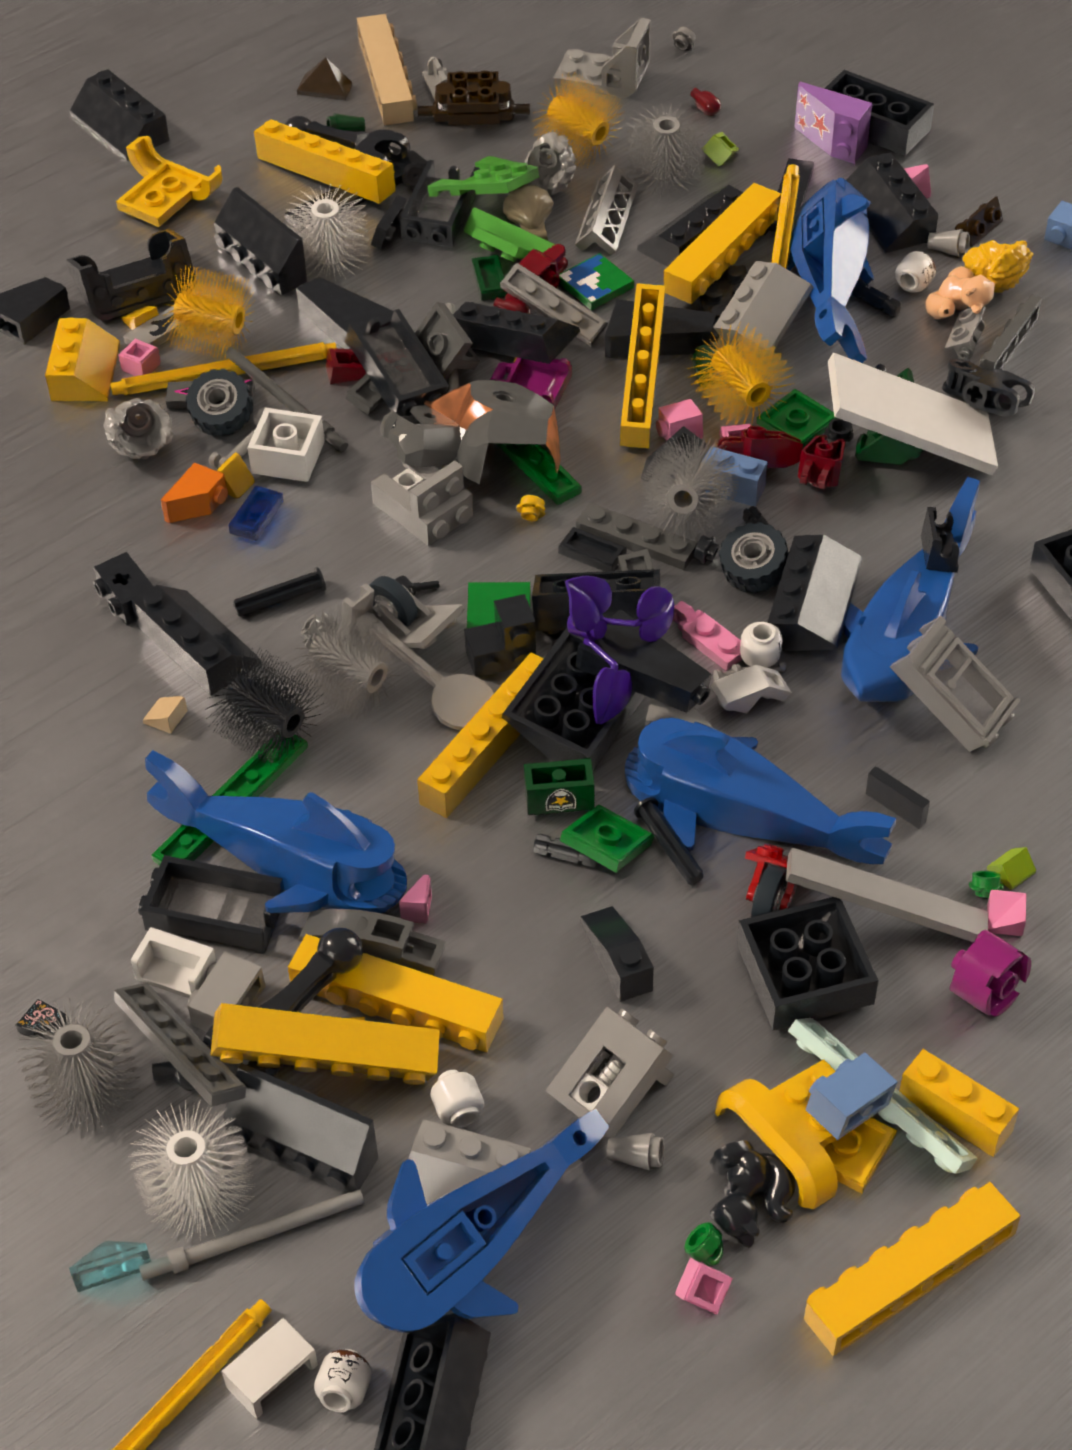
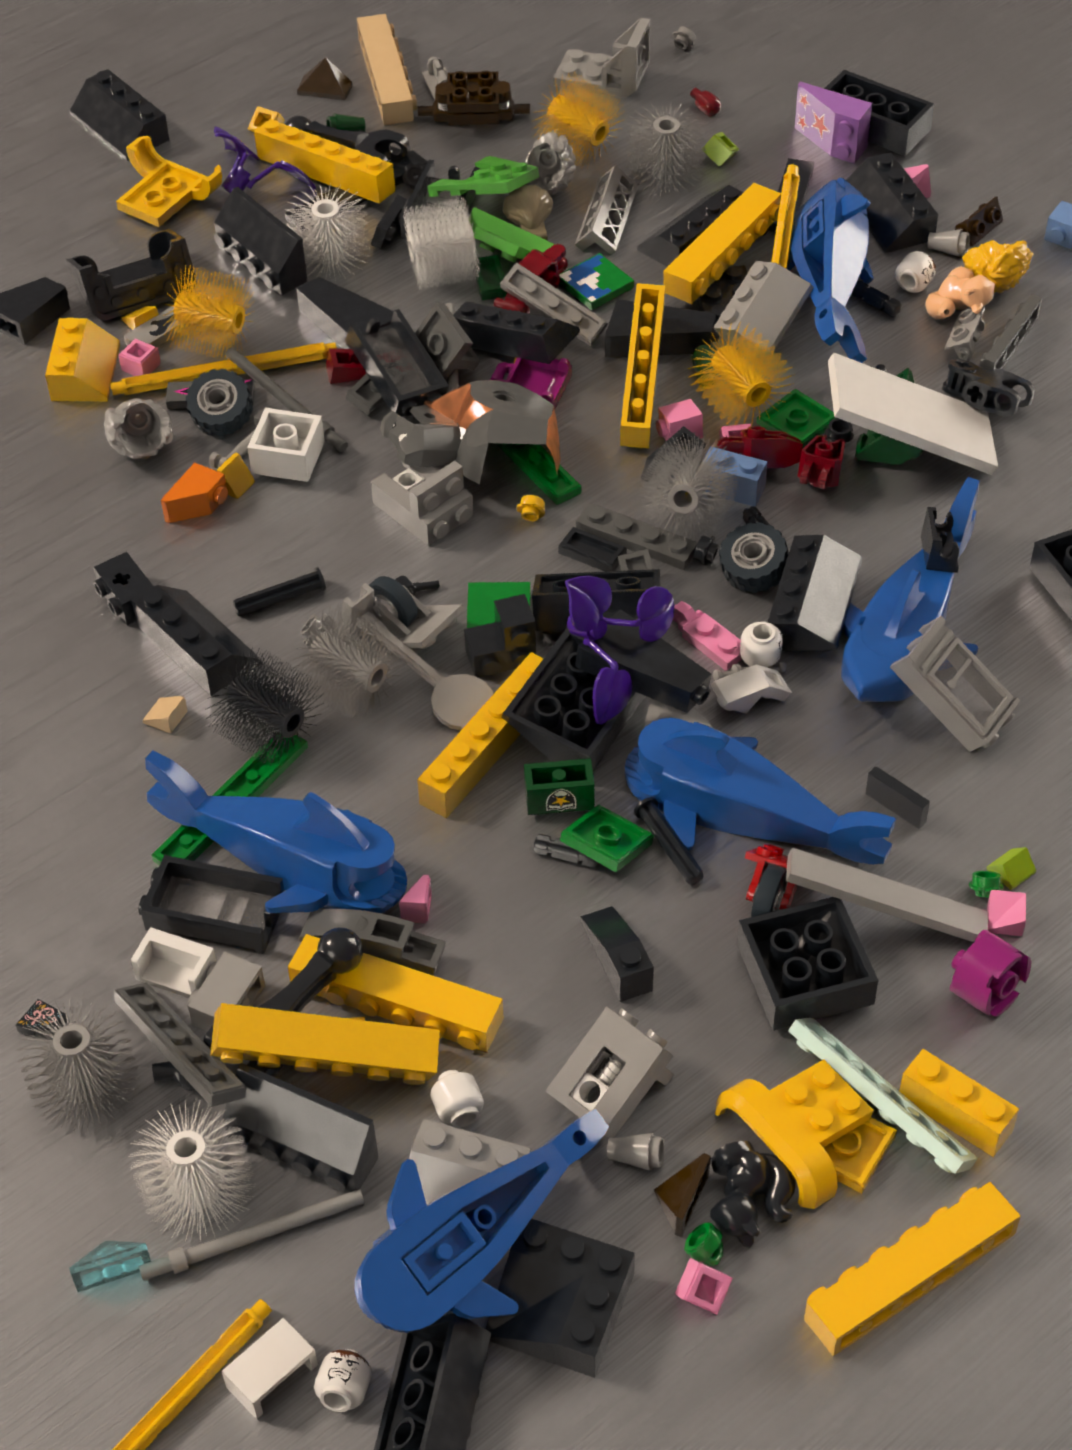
clear blue plate [228,485,284,541] -> none
medium blue brick [805,1052,898,1140] -> none
none -> dark purple plant [214,126,317,197]
none -> yellow slope [248,106,285,132]
none -> white piece [404,198,480,290]
none -> black slope [485,1218,635,1378]
none -> dark brown slope [654,1153,711,1237]

